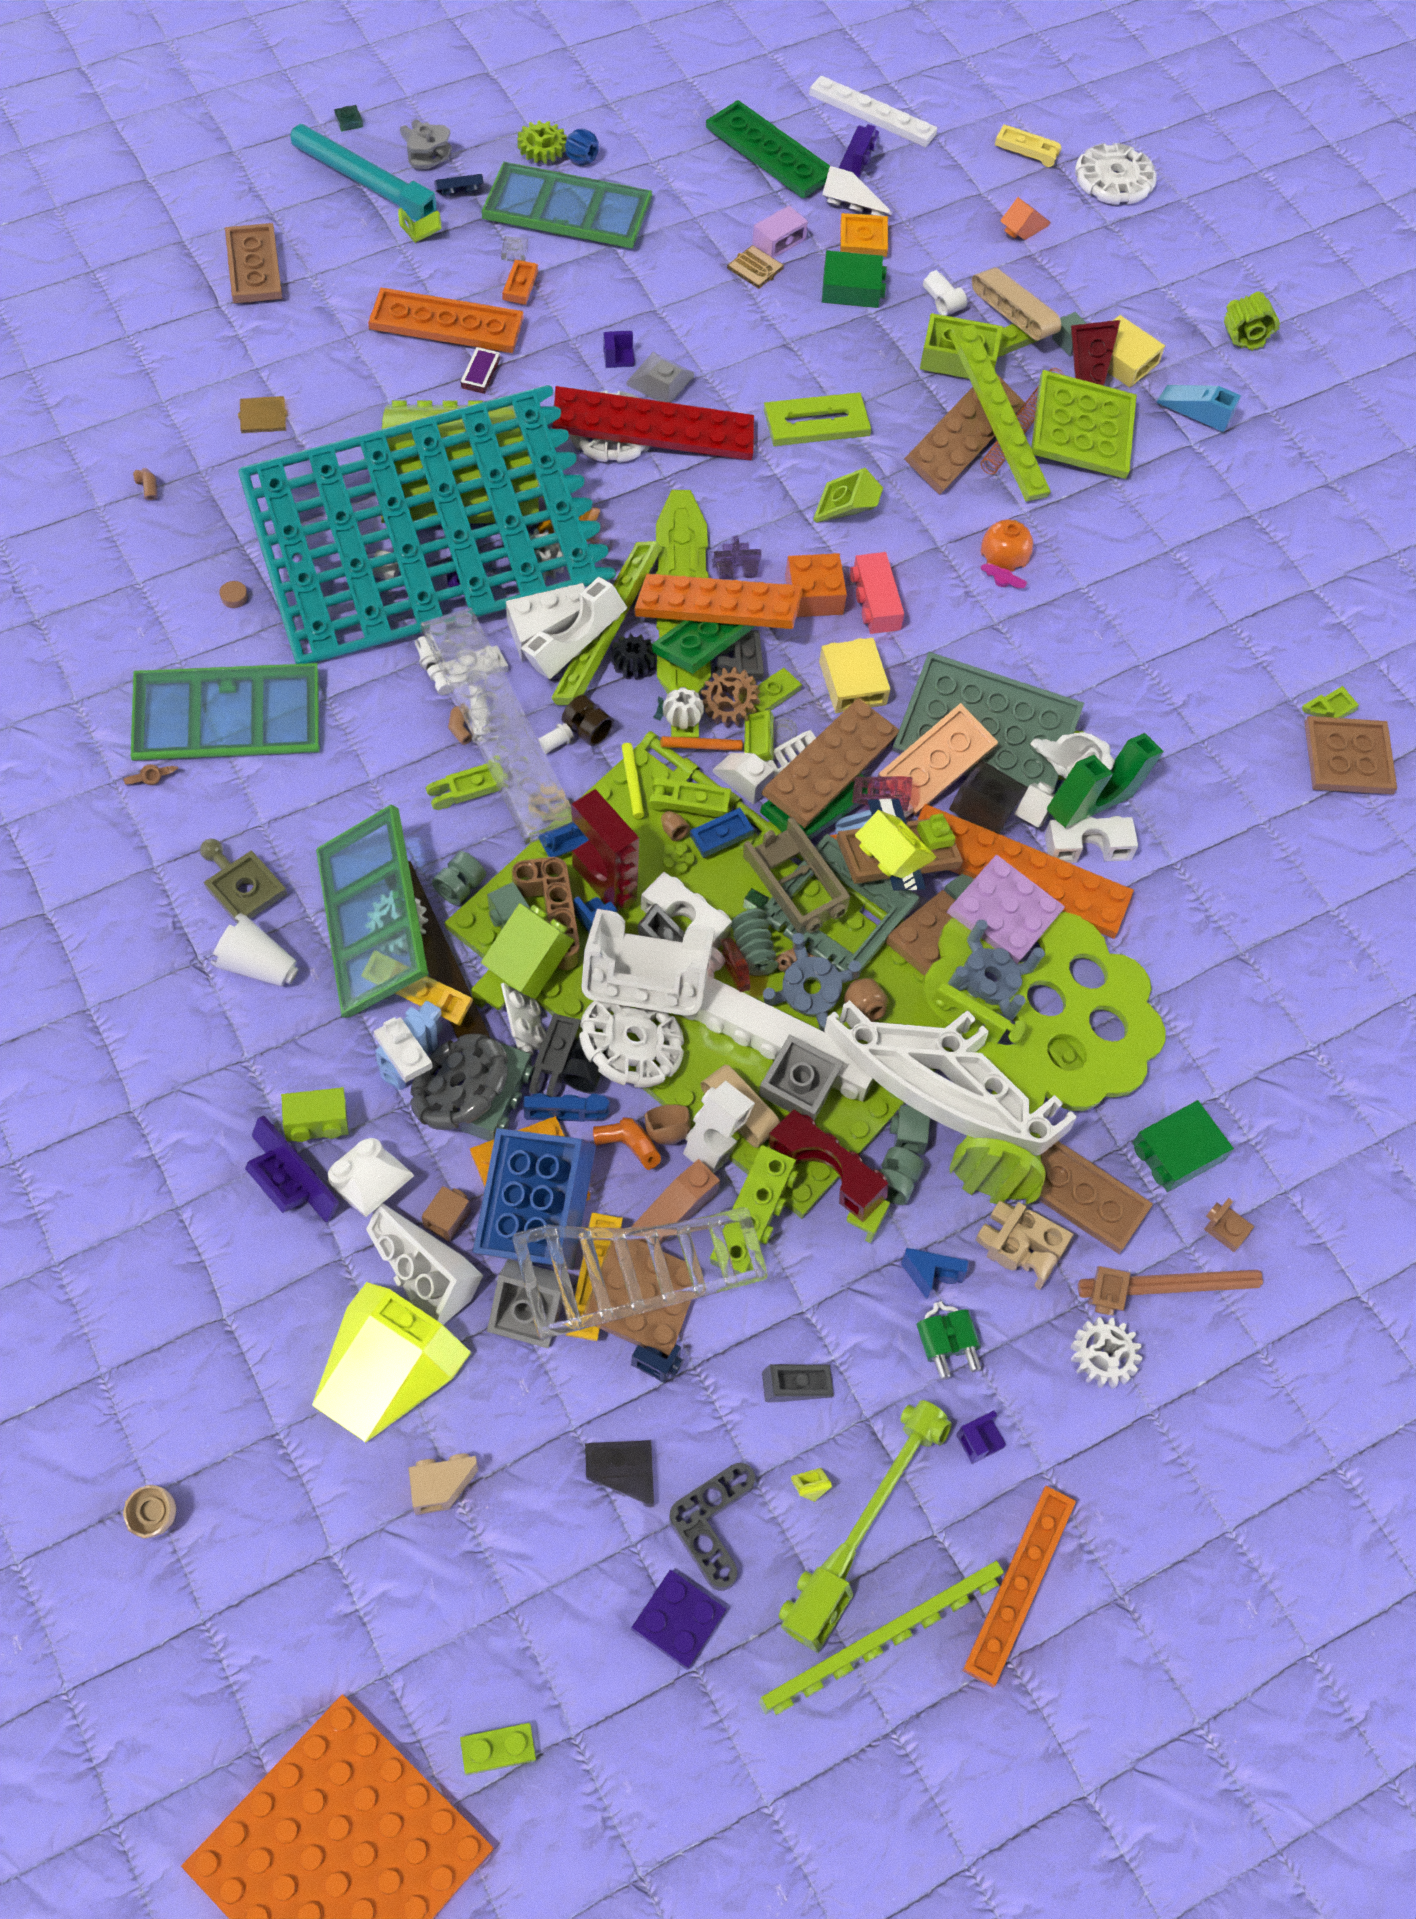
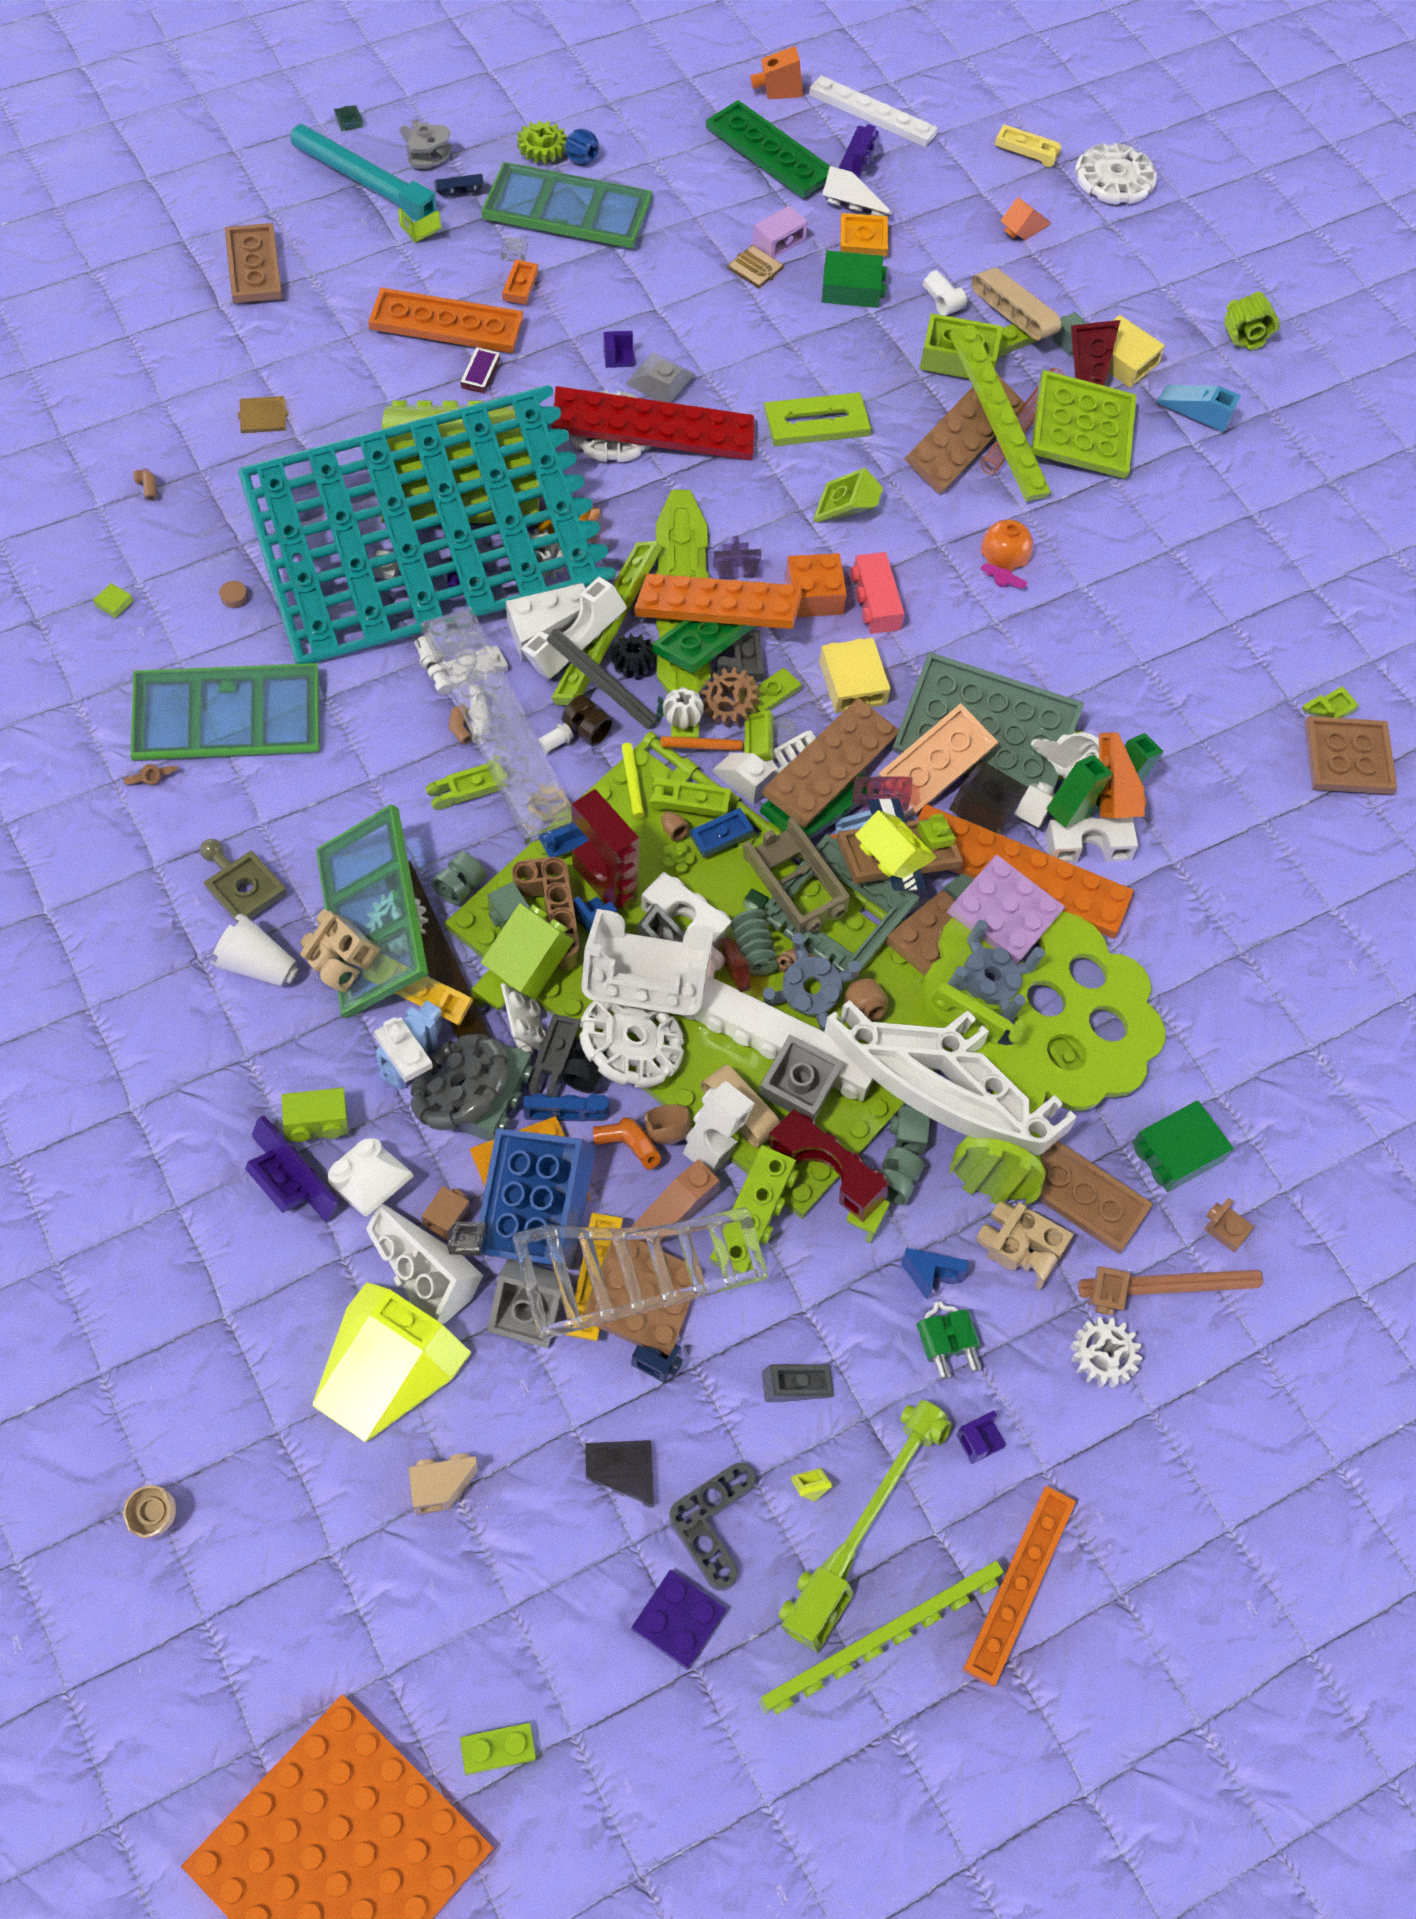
none -> lime tile [93,583,133,618]
none -> tan hips [300,909,381,993]
none -> clear smoke plate [447,1221,488,1255]
none -> dark grey axle [547,629,657,729]
none -> orange torso [750,46,803,99]
none -> orange slope [1099,732,1146,818]

